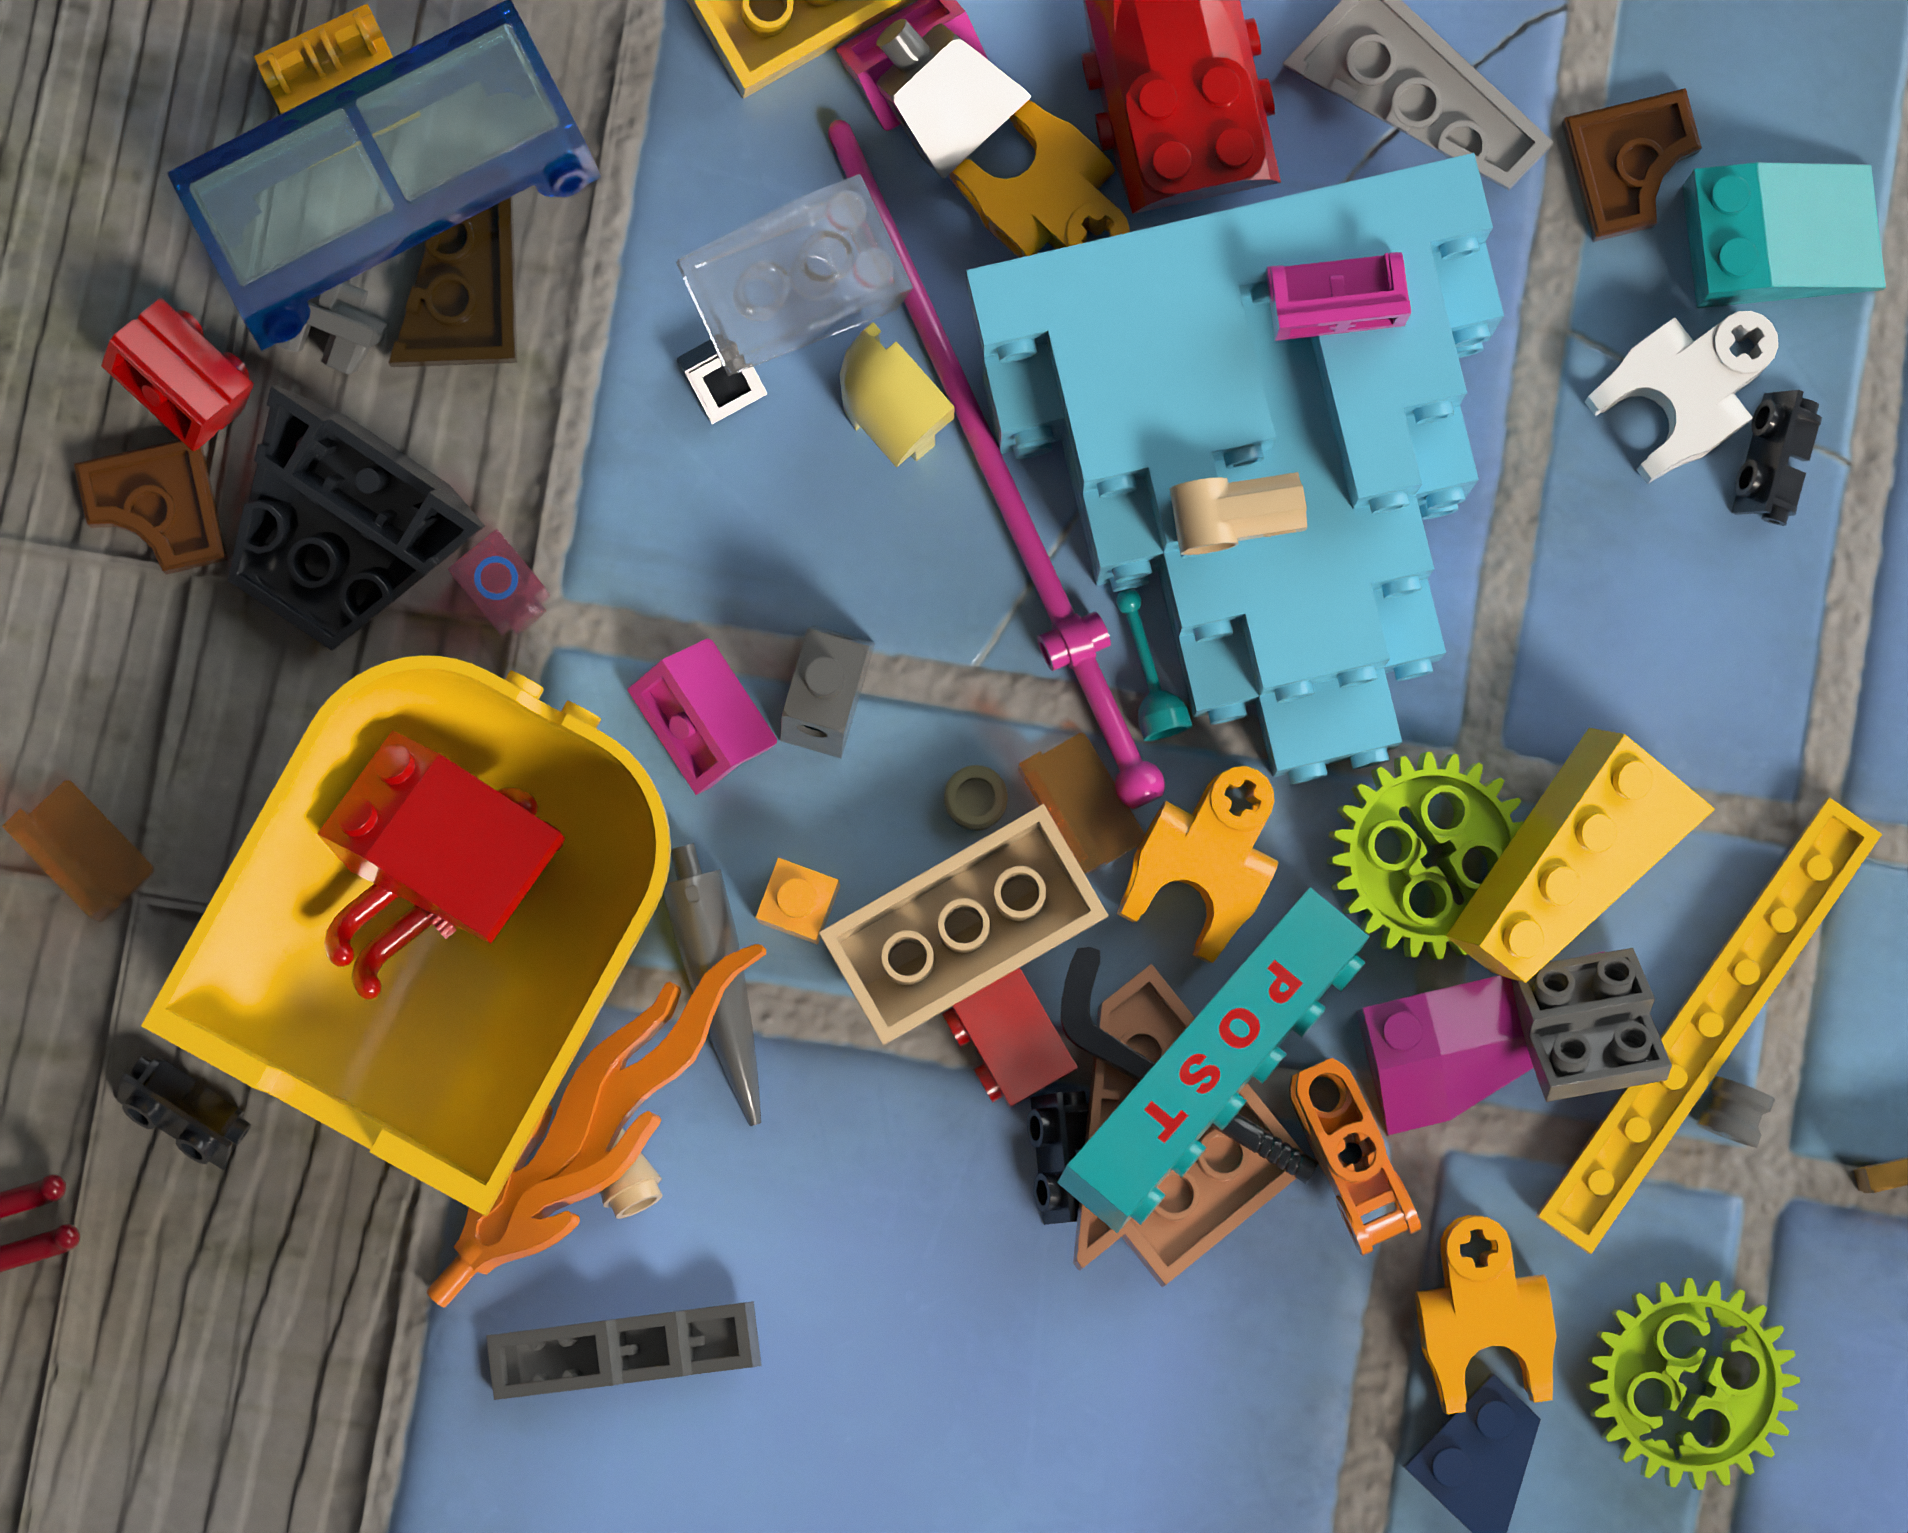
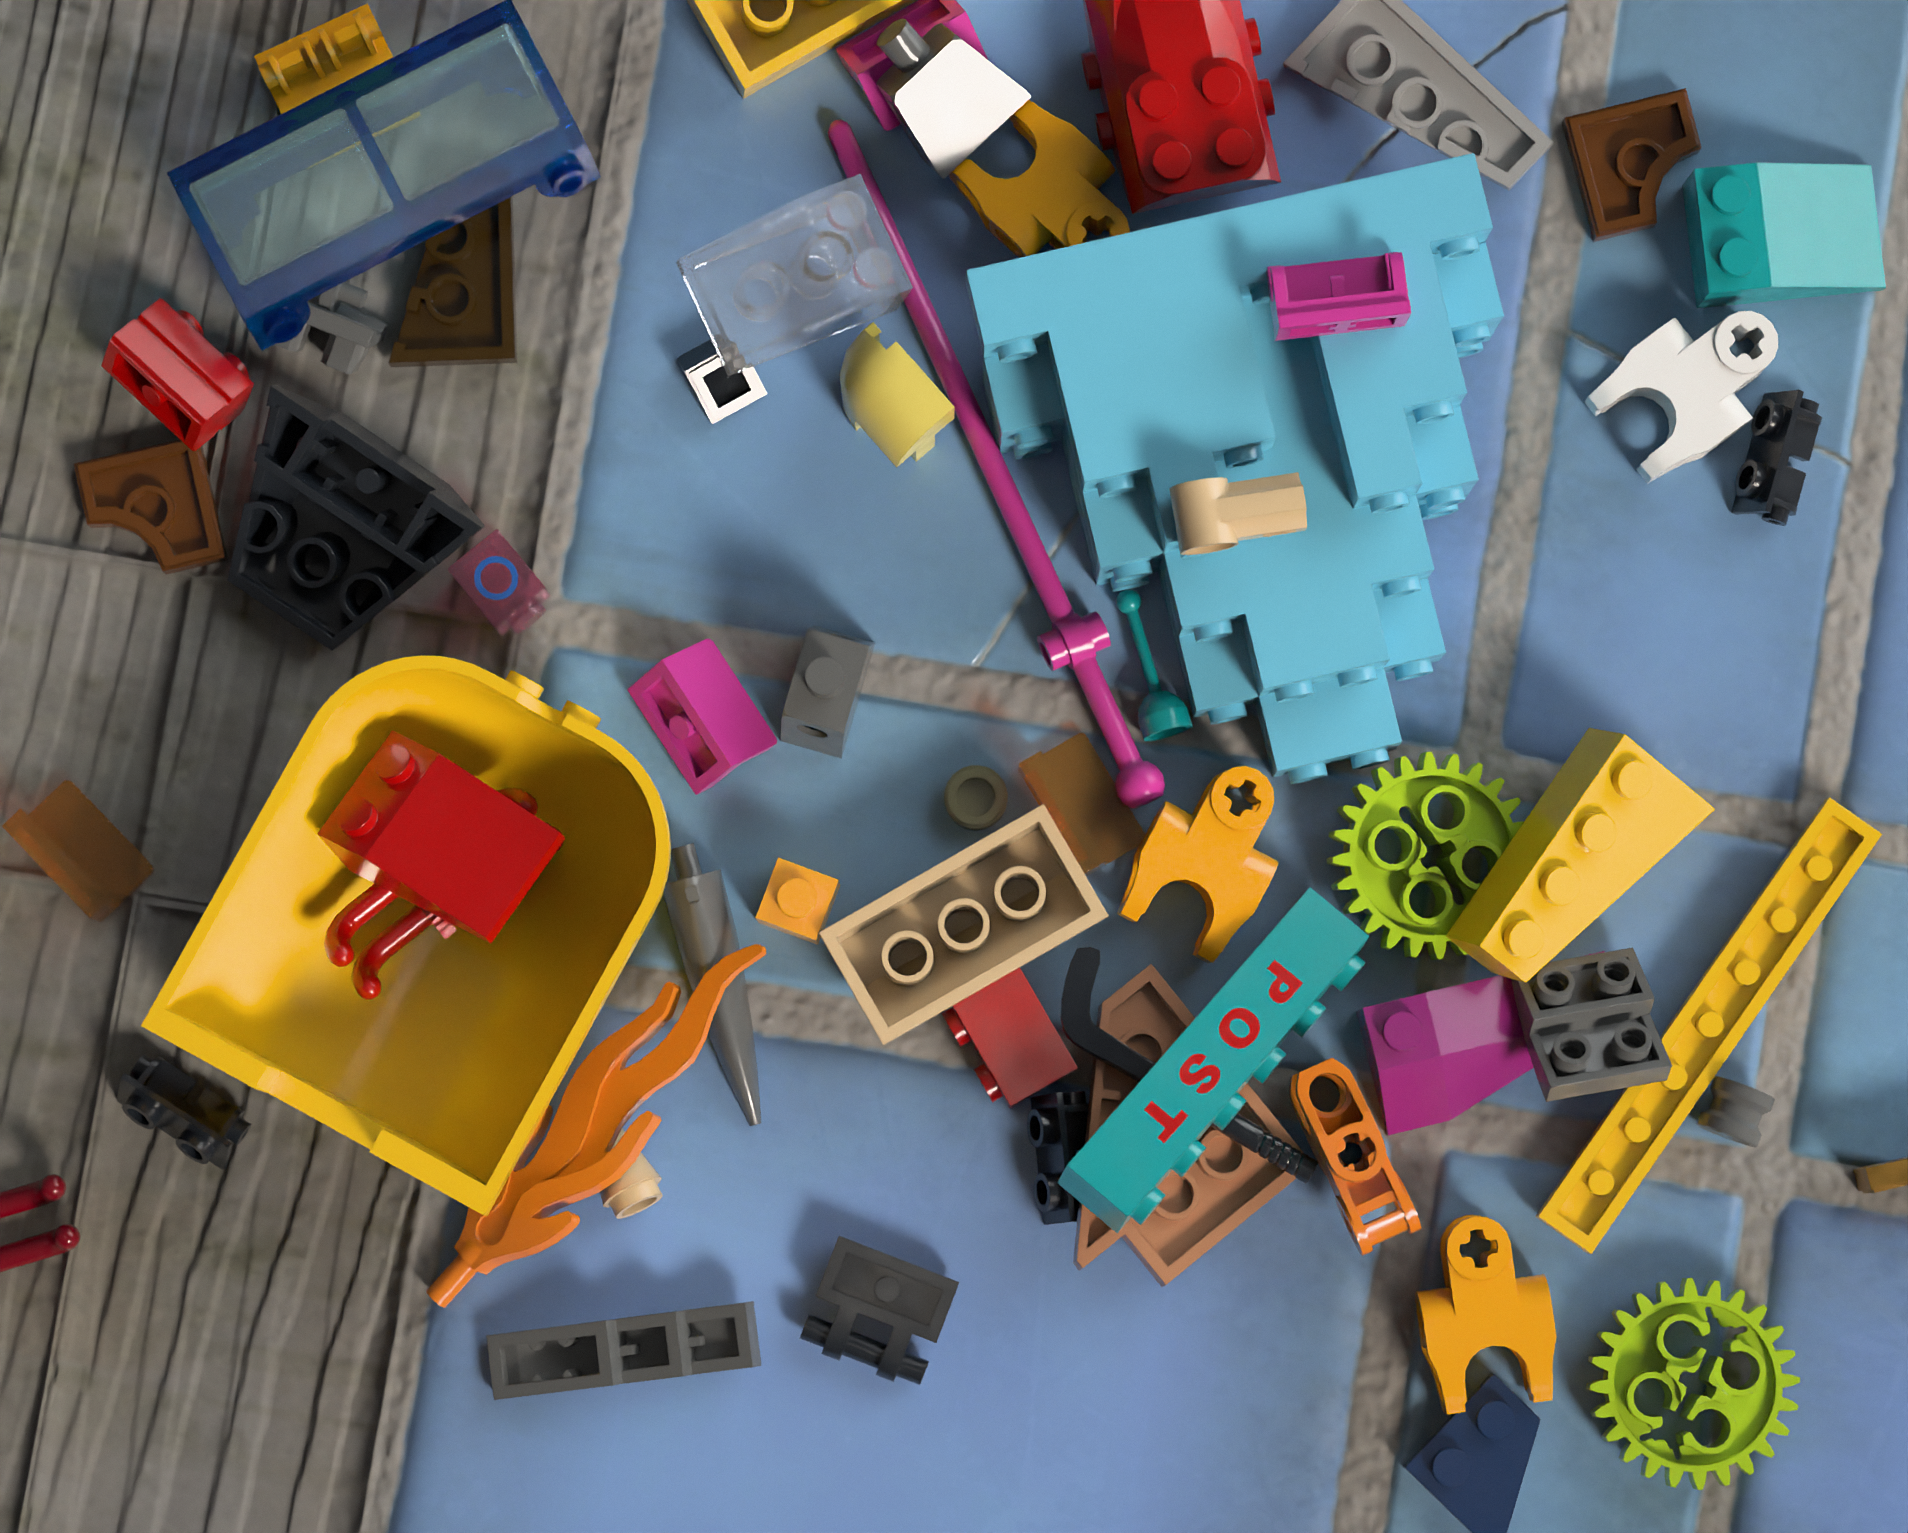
none -> black plate [800,1236,959,1385]

